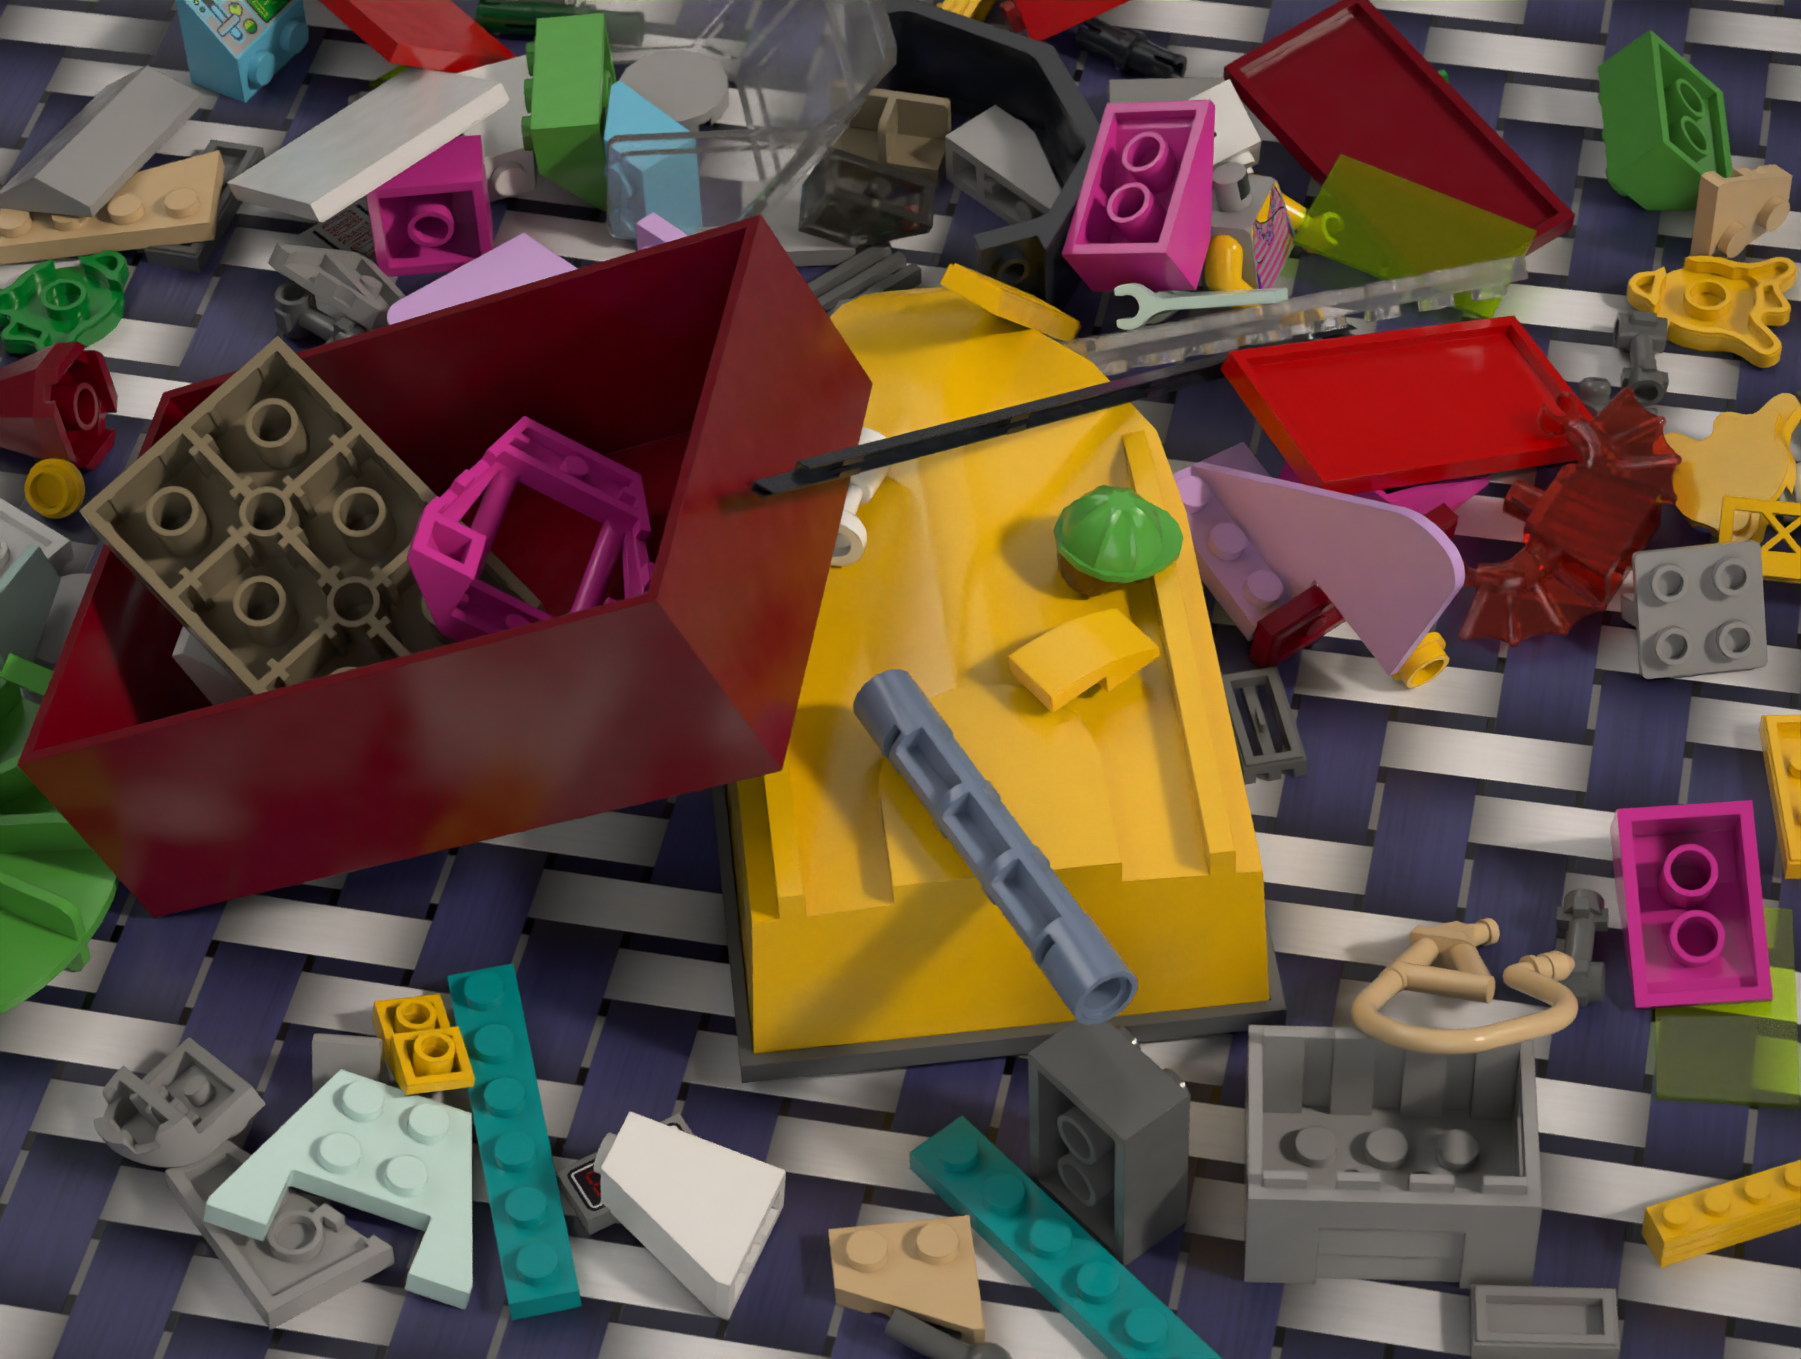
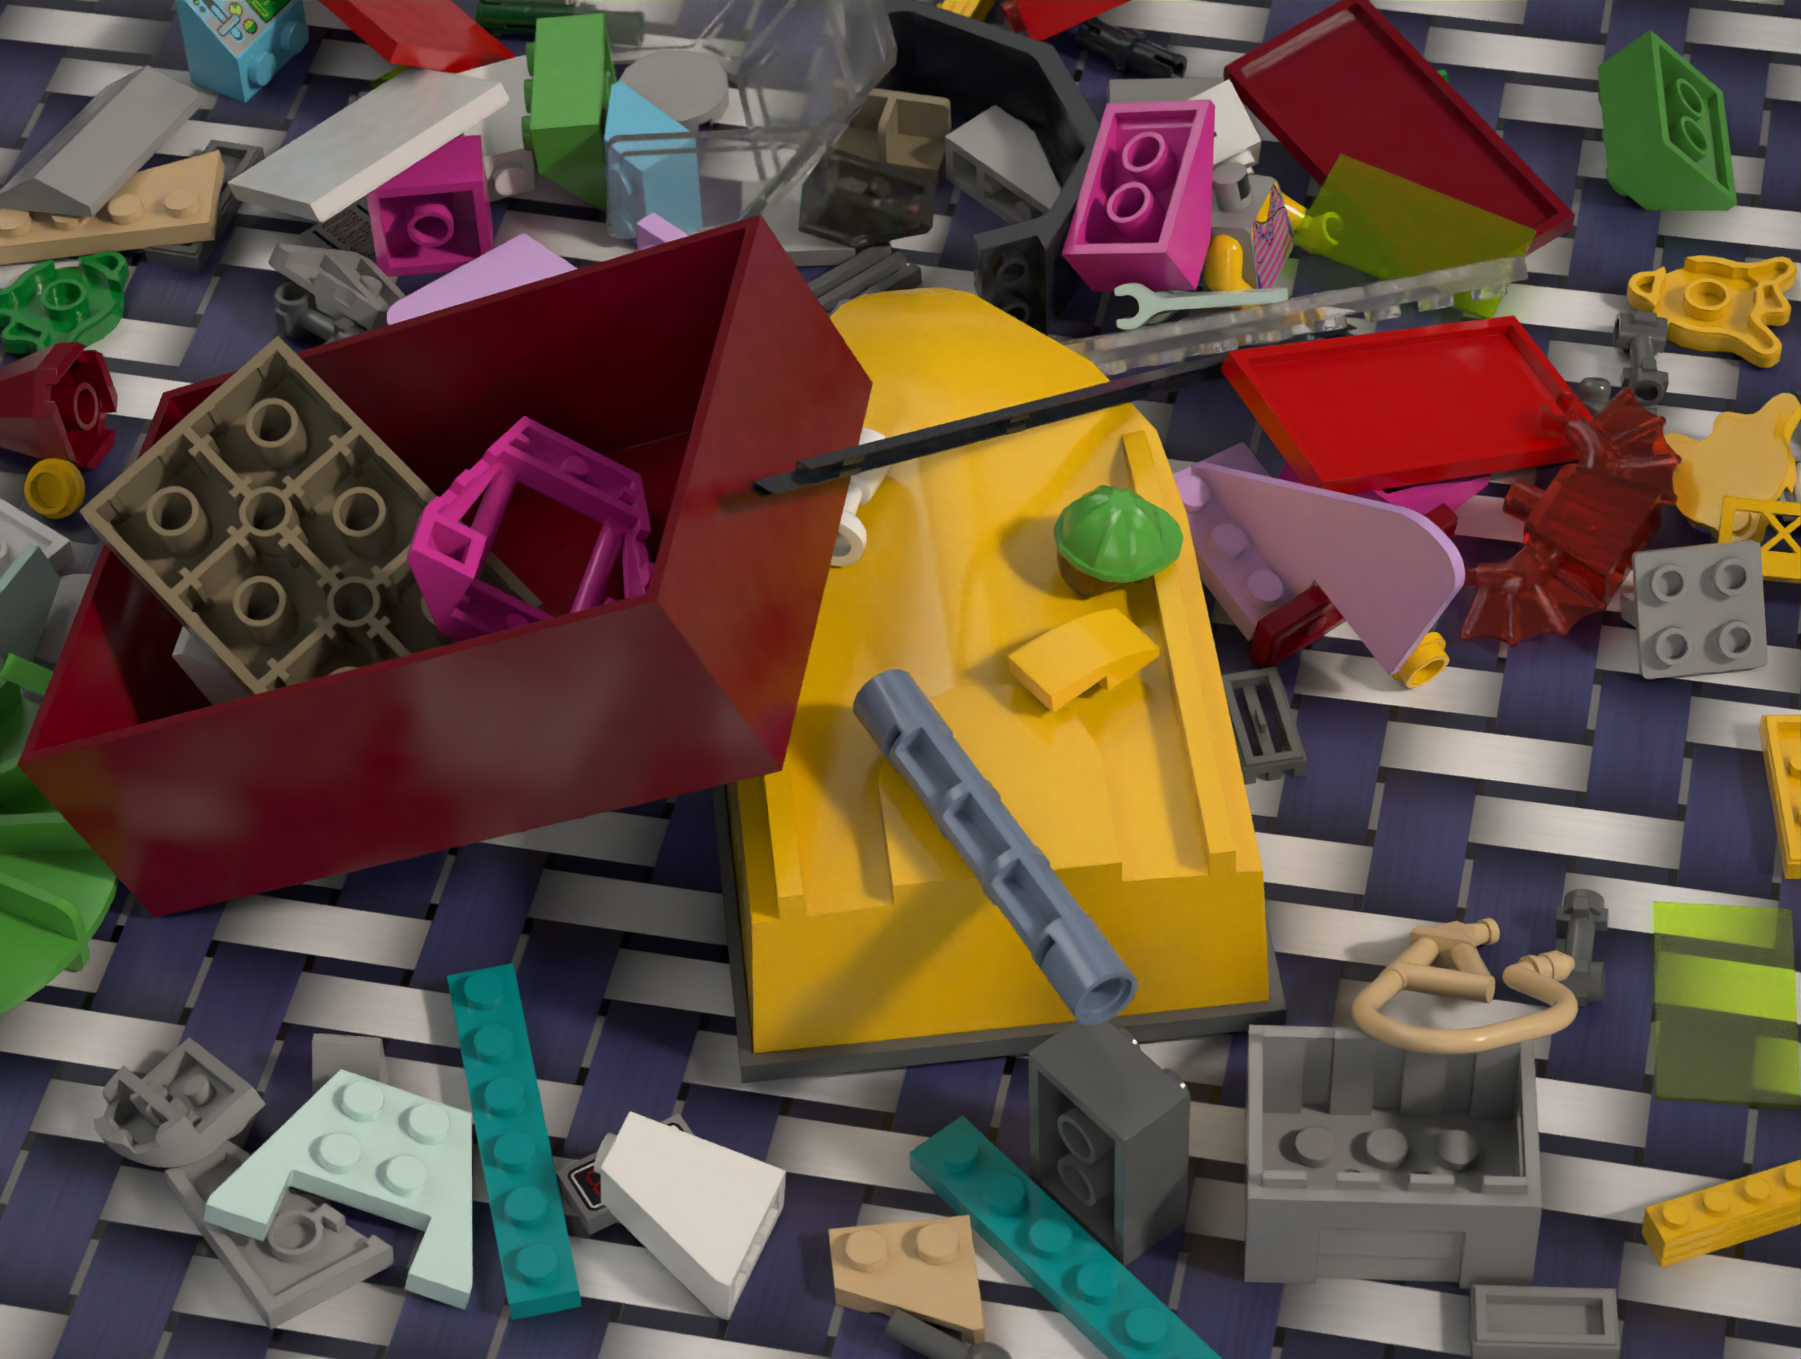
yellow slope [372,994,475,1095] -> none
yellow tile [939,263,1082,344] -> none
dark pink slope [1610,800,1773,1010] -> none
tan wing [1690,164,1792,259] -> none

